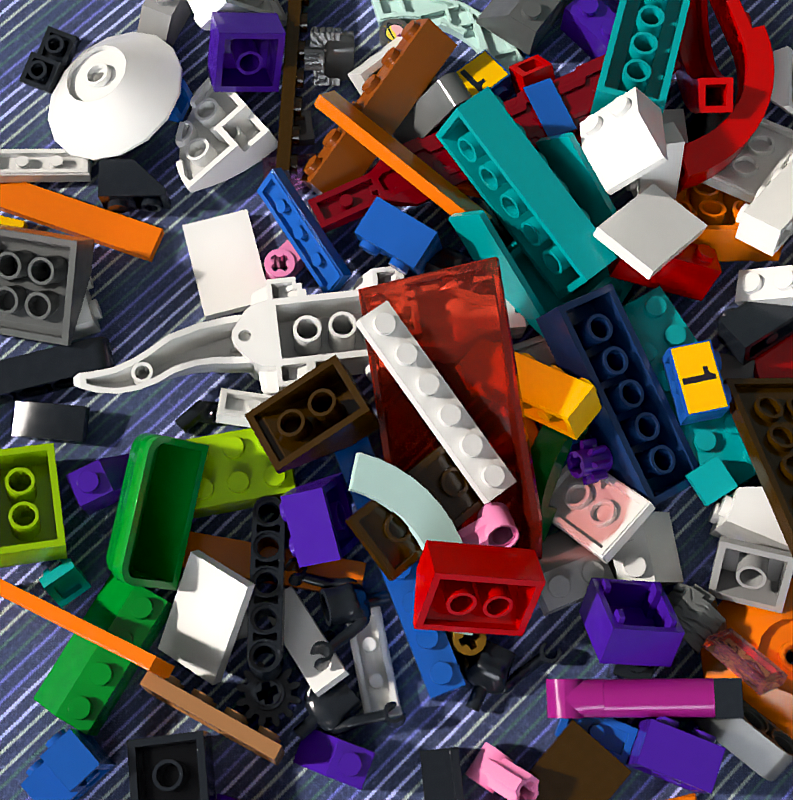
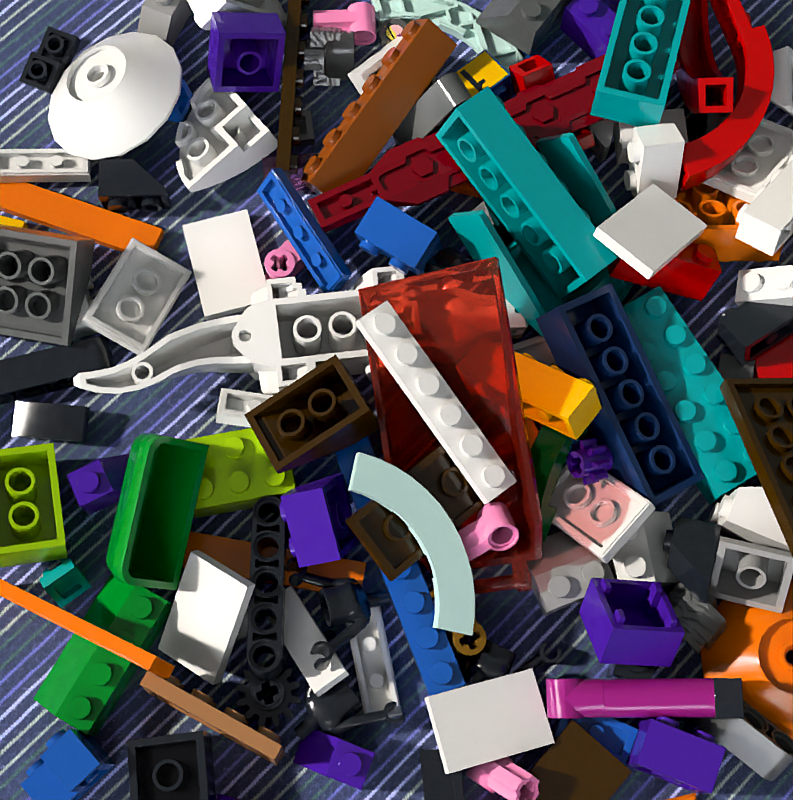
black arm [175,400,220,434] -> none
orange tile [314,90,493,220] -> none
red slope [413,540,546,636] -> none
blue sticker [523,77,577,137] -> none
white slope [580,87,668,195] -> none
brick [661,339,732,426] -> none
teal tile [685,455,738,506] -> none
clear pink tile [703,628,788,696] -> none
none -> white tile [81,237,192,355]
none -> bright pink piece [313,2,377,46]
none -> white tile [425,668,555,774]
none -> black slope [663,516,721,603]

